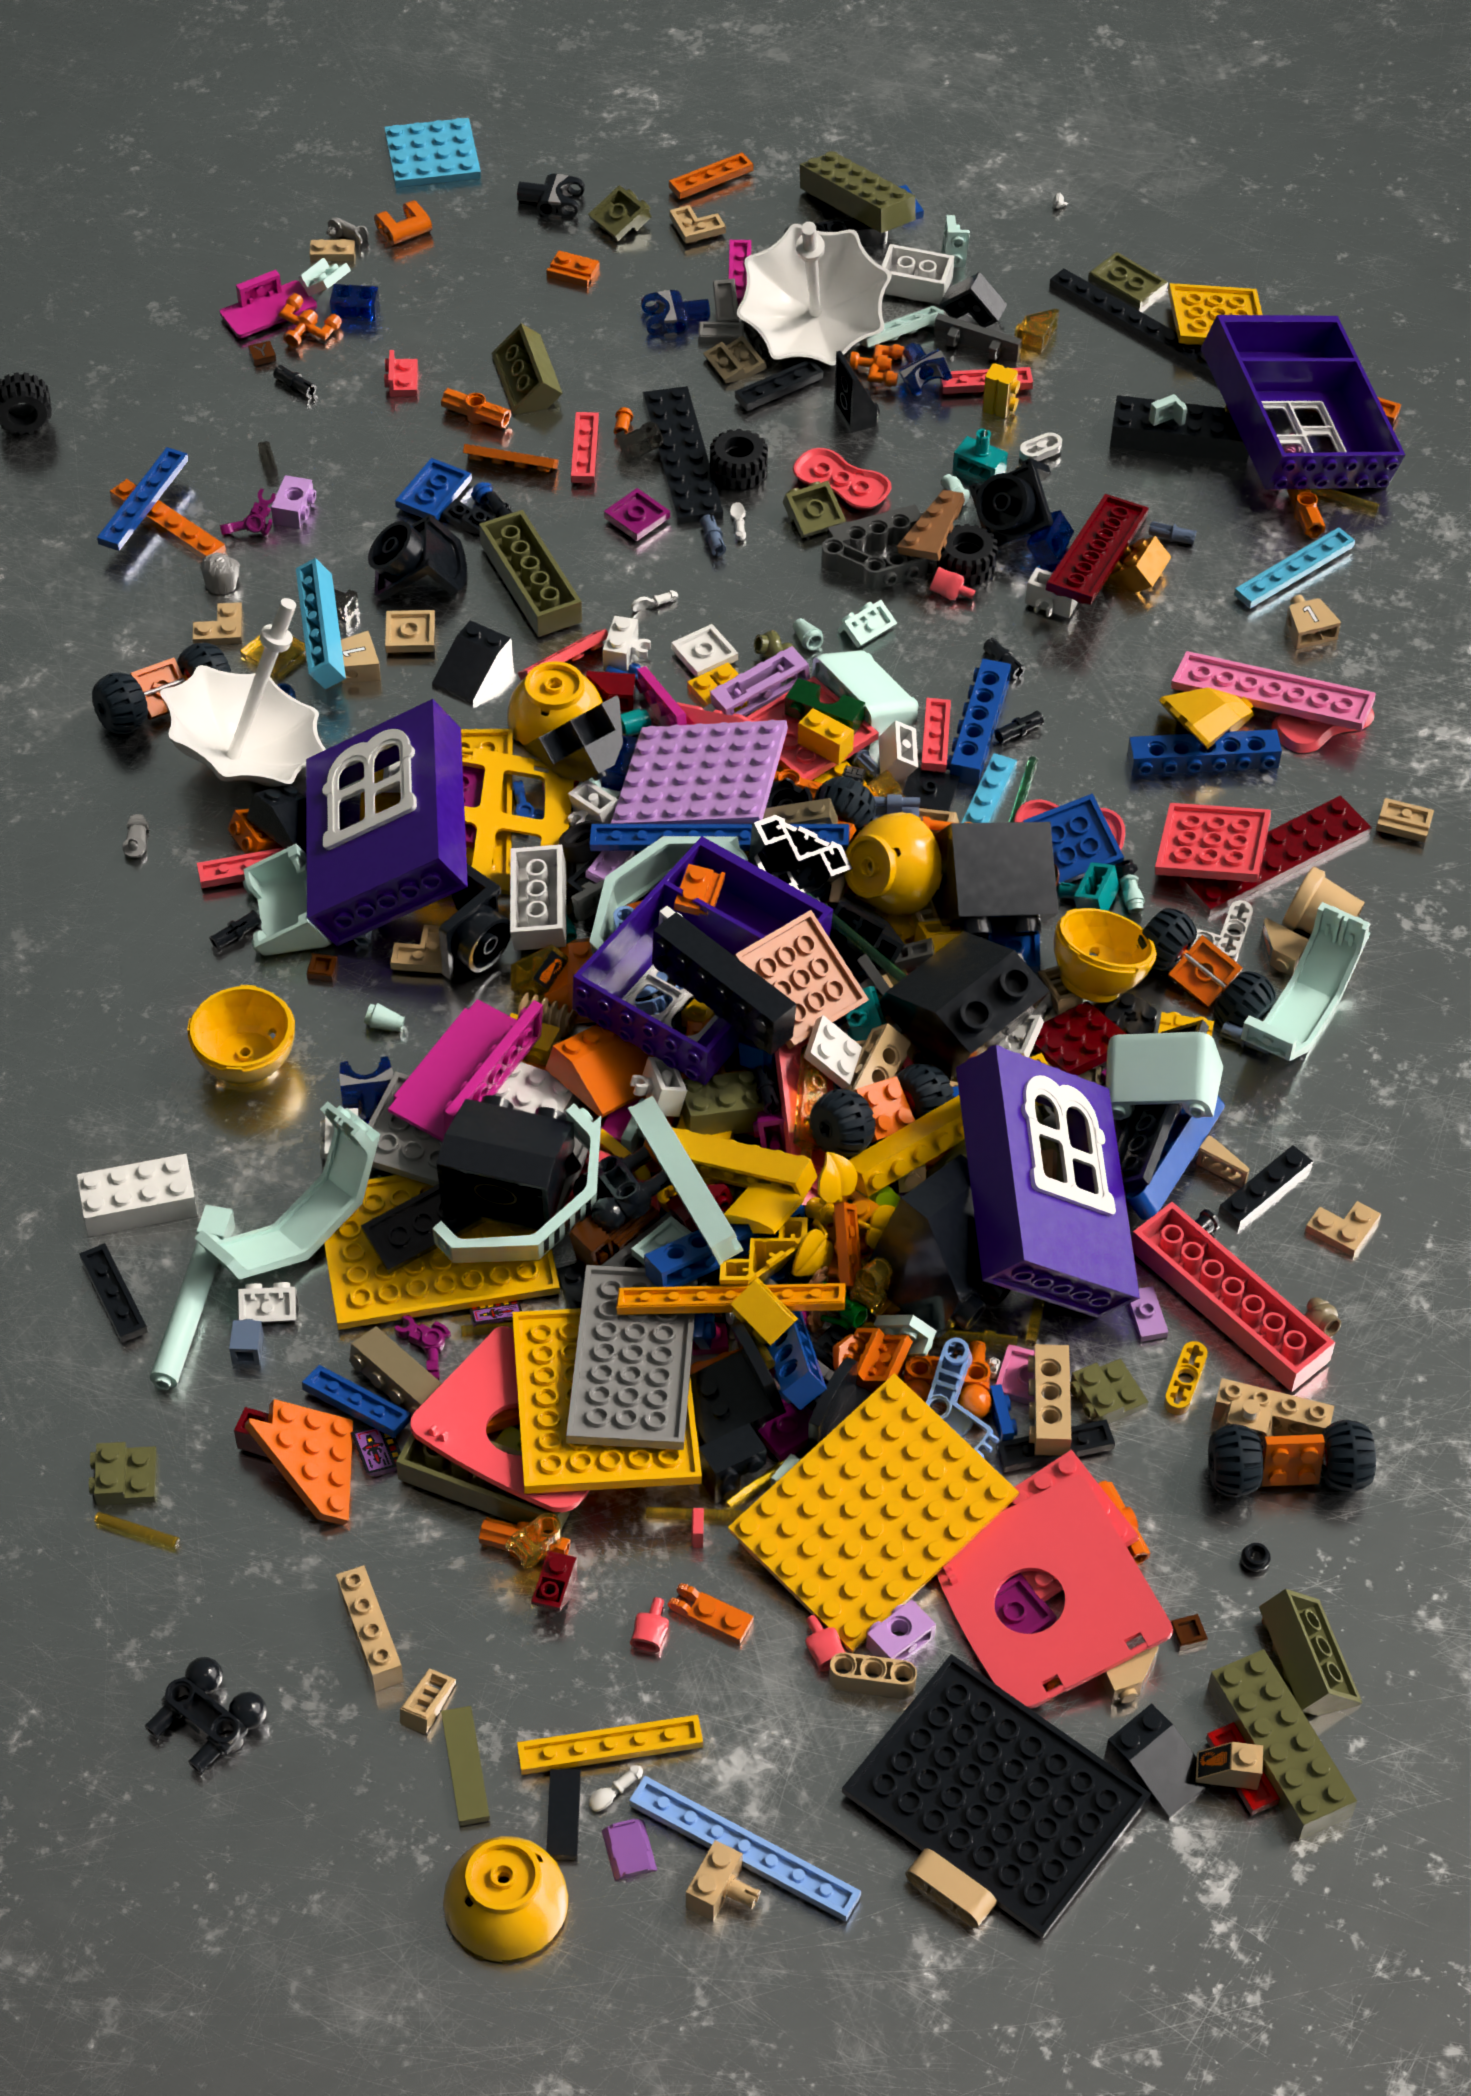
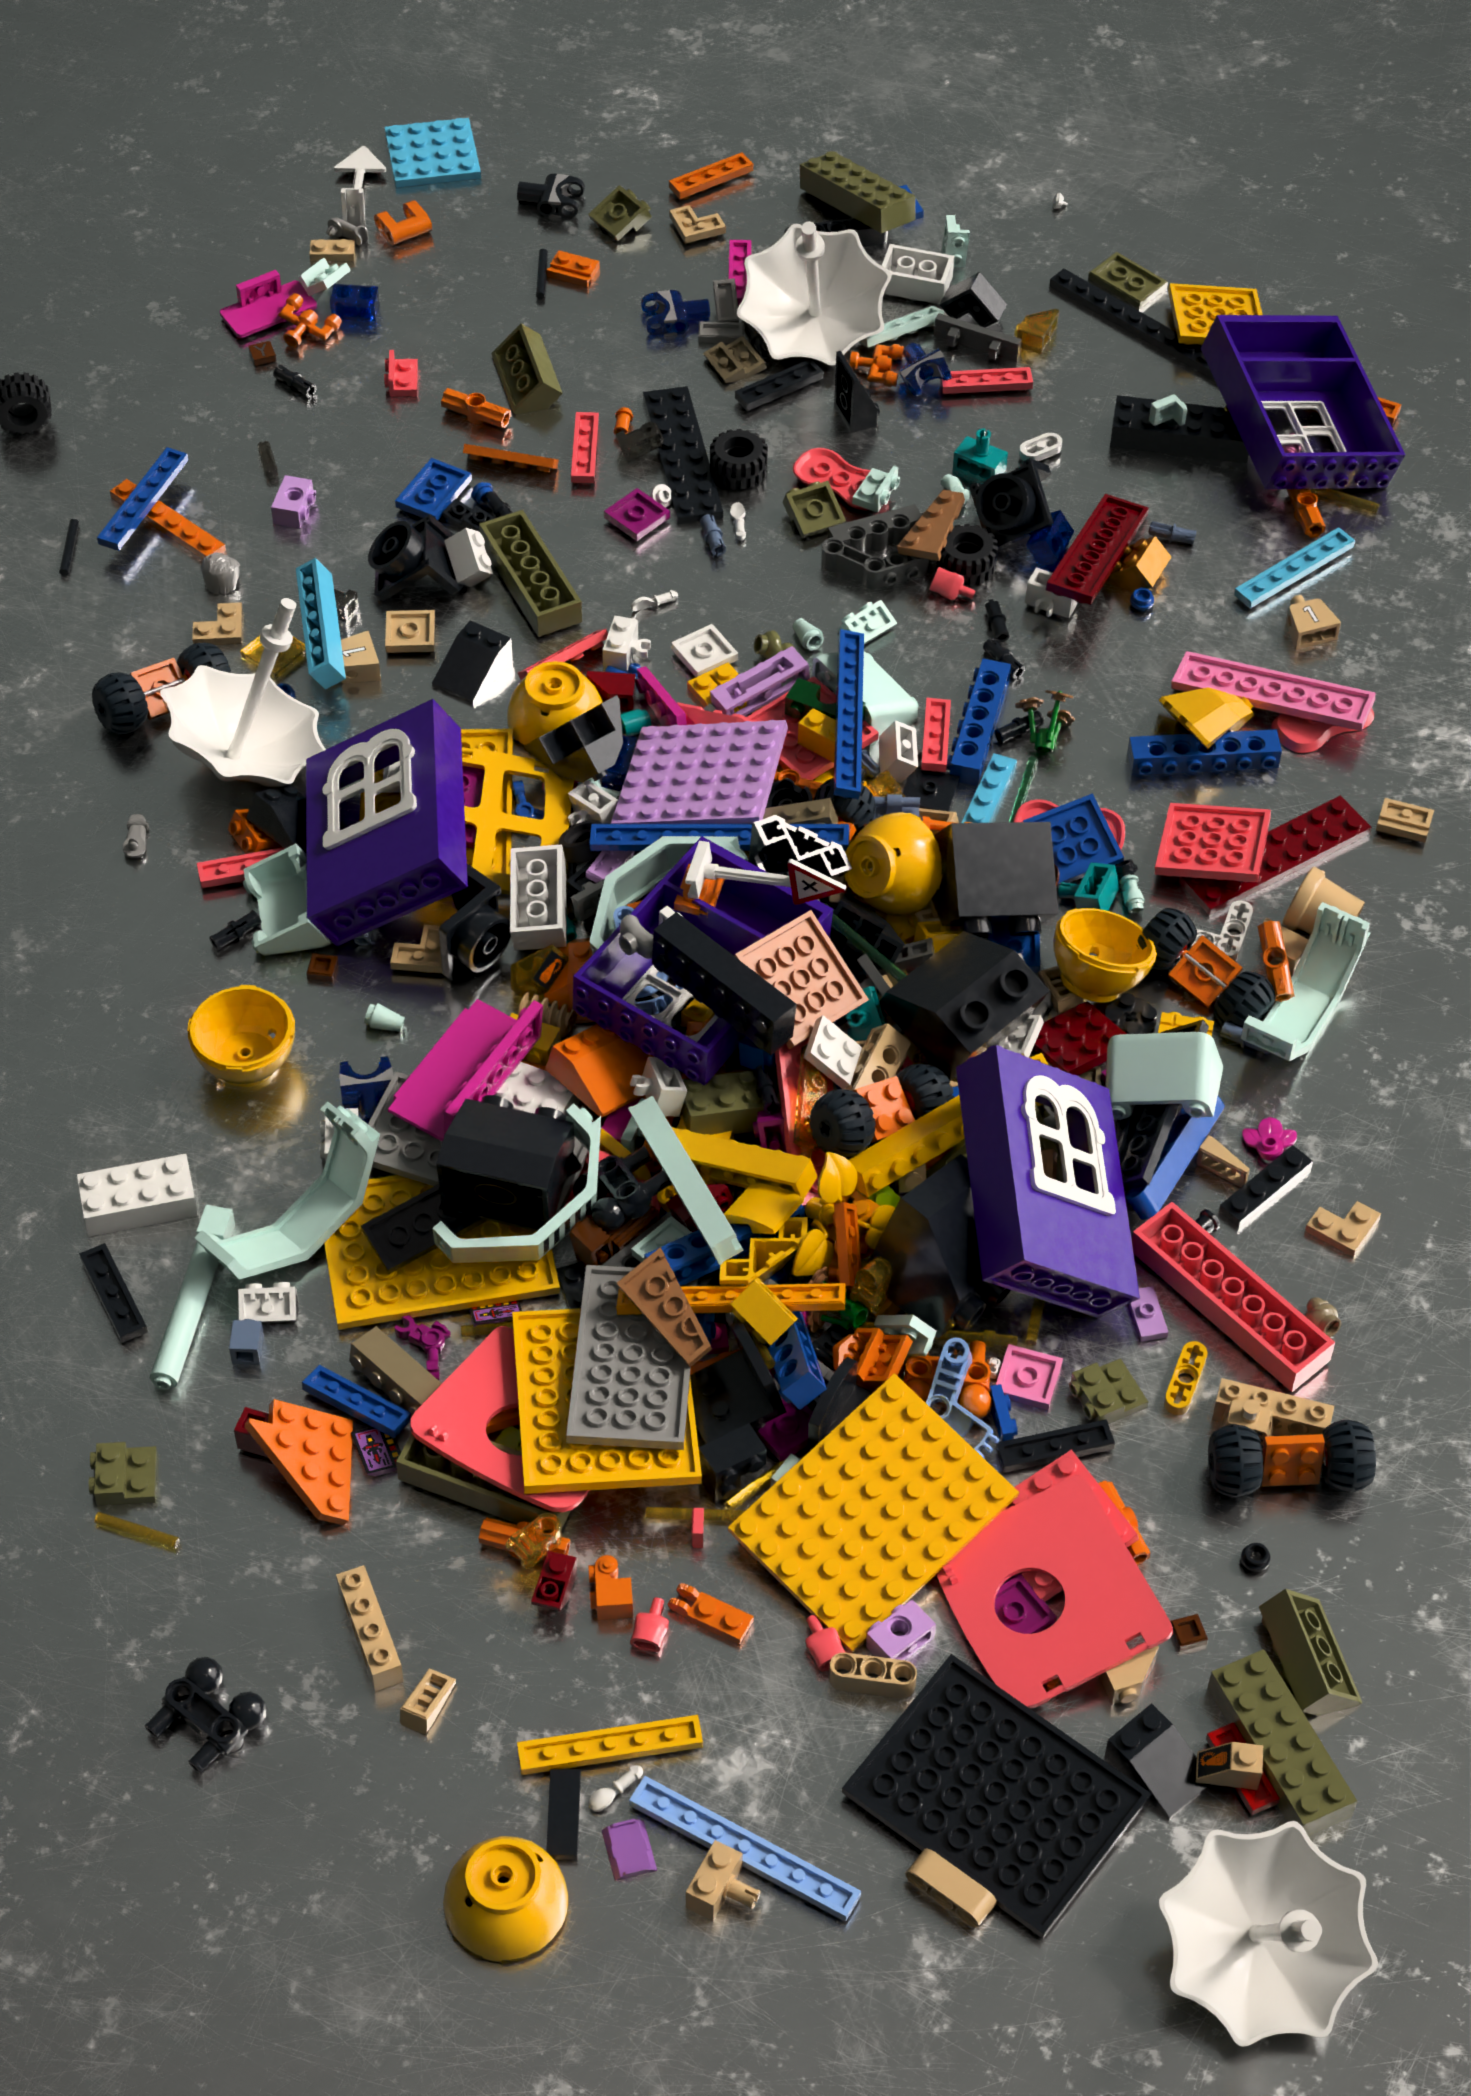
magenta piece [220,488,276,536] -> none
olive tile [441,1706,490,1826] -> none
yellow brick [982,363,1020,419] -> none
tan brick [1028,1344,1071,1456] -> none
none -> black bar [59,519,79,576]
none -> white piece [334,146,386,227]
none -> white brick [444,528,493,587]
none -> black bar [536,249,548,299]
none -> orange brick [588,1555,633,1620]
none -> medium nougat wing [617,1247,712,1367]
none -> light grey piece [619,914,653,959]
none -> white plate [651,484,672,507]
none -> white piece [685,841,846,905]
none -> blue plate [833,629,864,800]
none -> light aqua bracket [852,466,900,513]
none -> black axle [985,599,1010,643]
none -> plant [1015,690,1075,753]
none -> blue plate [1130,588,1154,610]
none -> white piece [1159,1821,1378,2047]
none -> dark pink plate [1242,1117,1297,1161]
none -> orange piece [1257,920,1295,1002]

